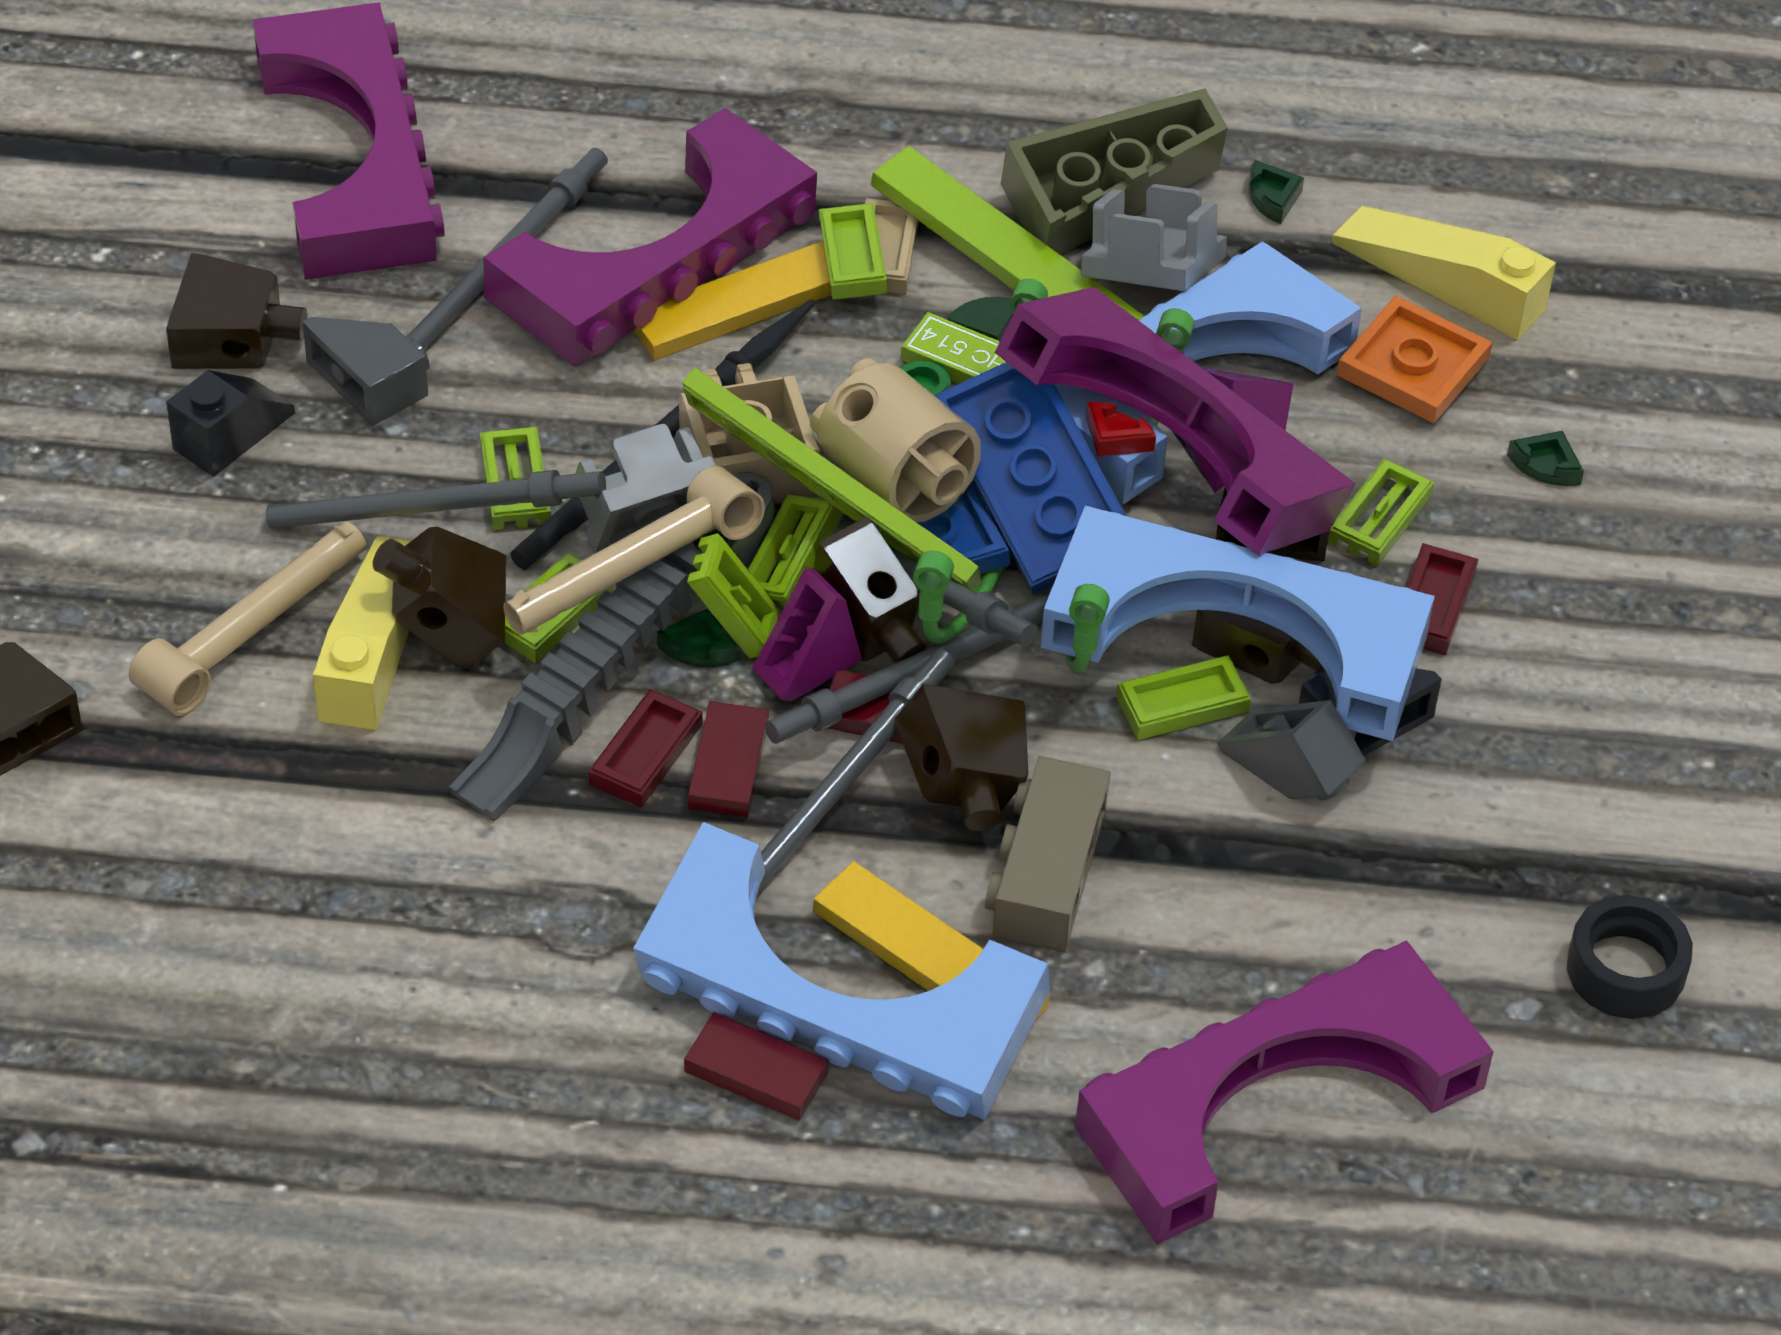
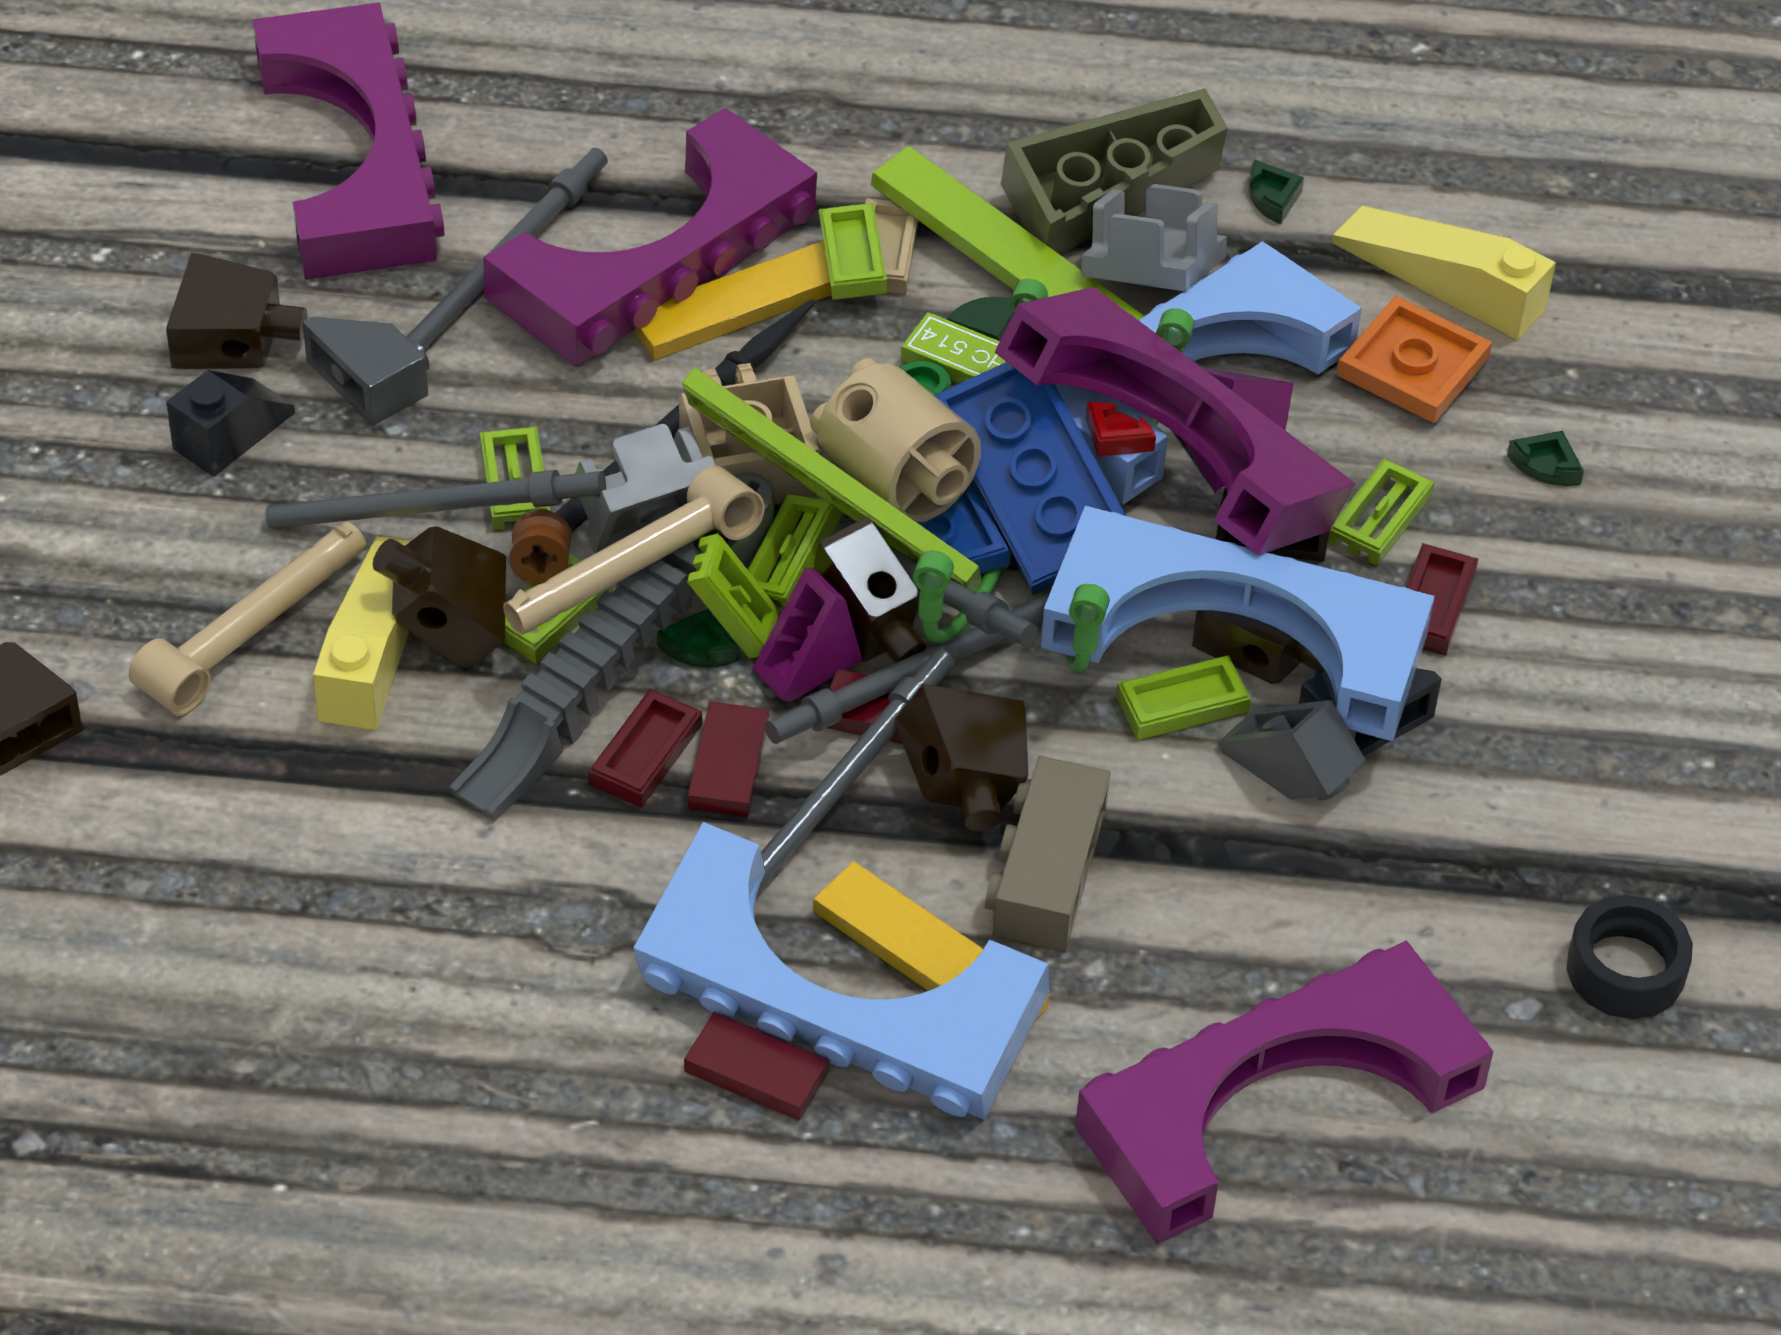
none -> dark orange wheel [509,509,571,584]

